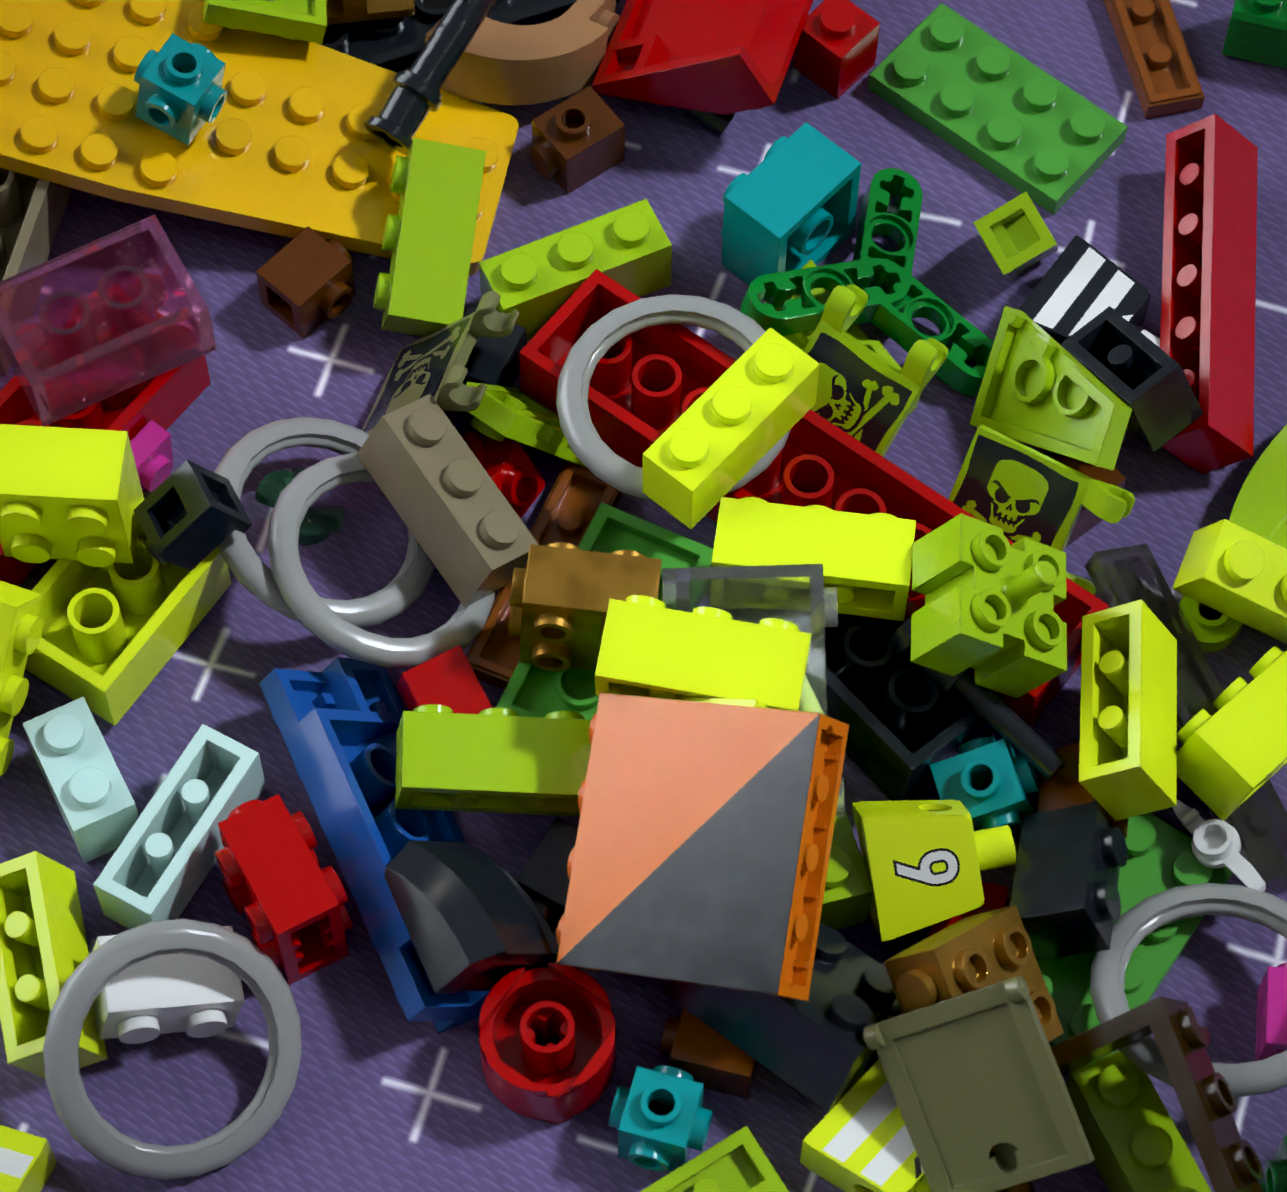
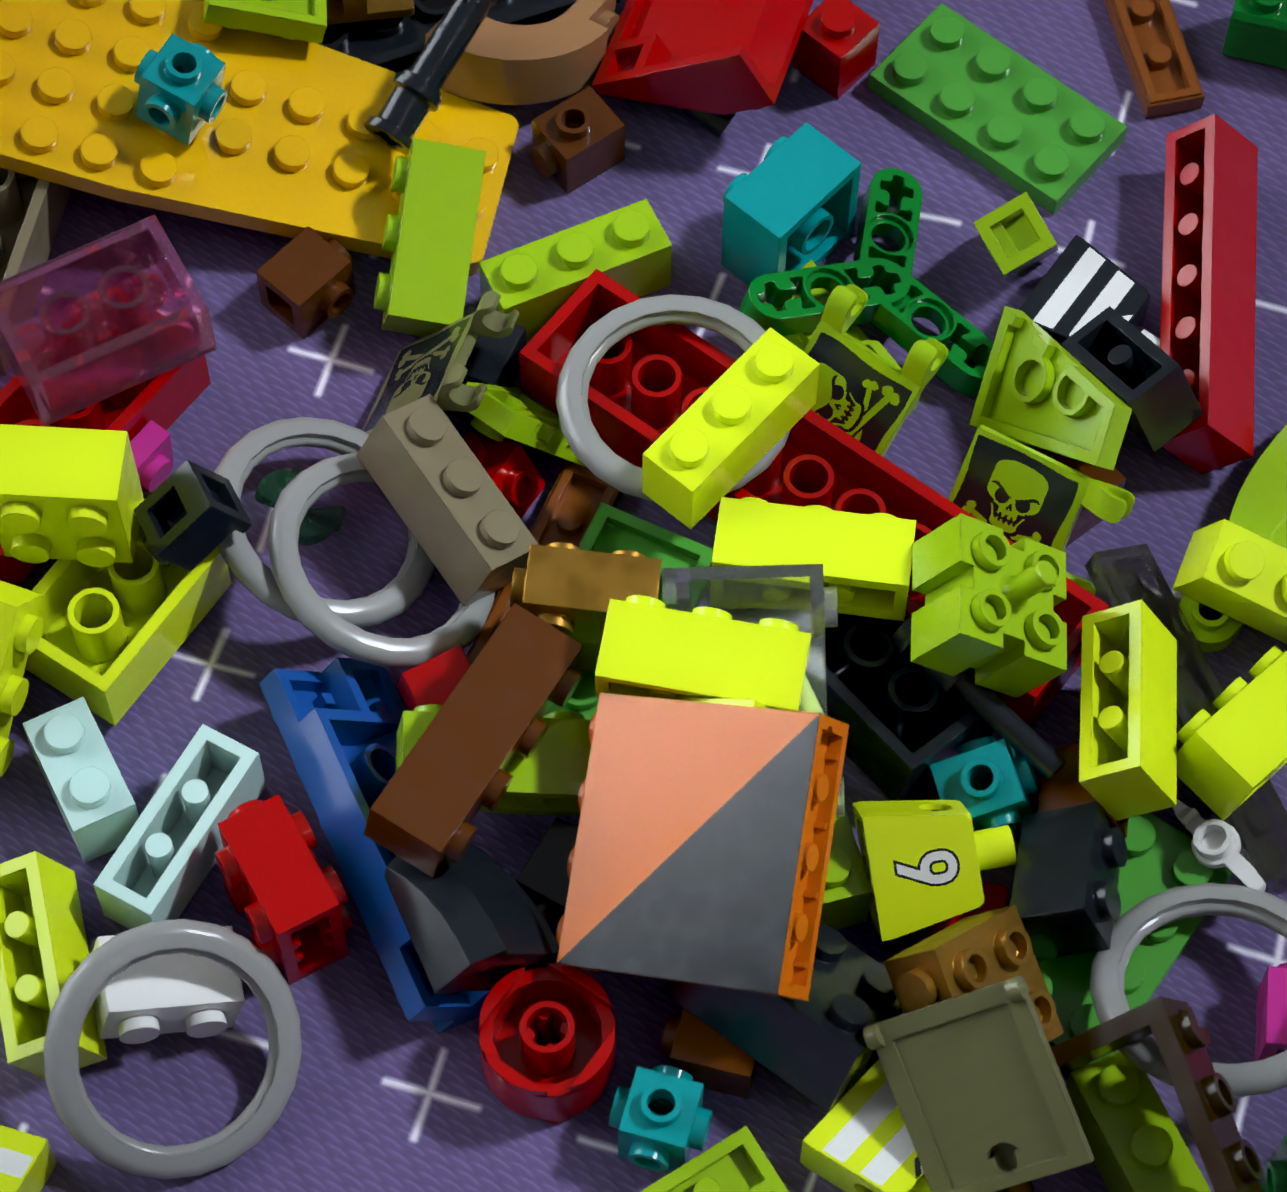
none -> reddish brown brick [363,603,583,878]

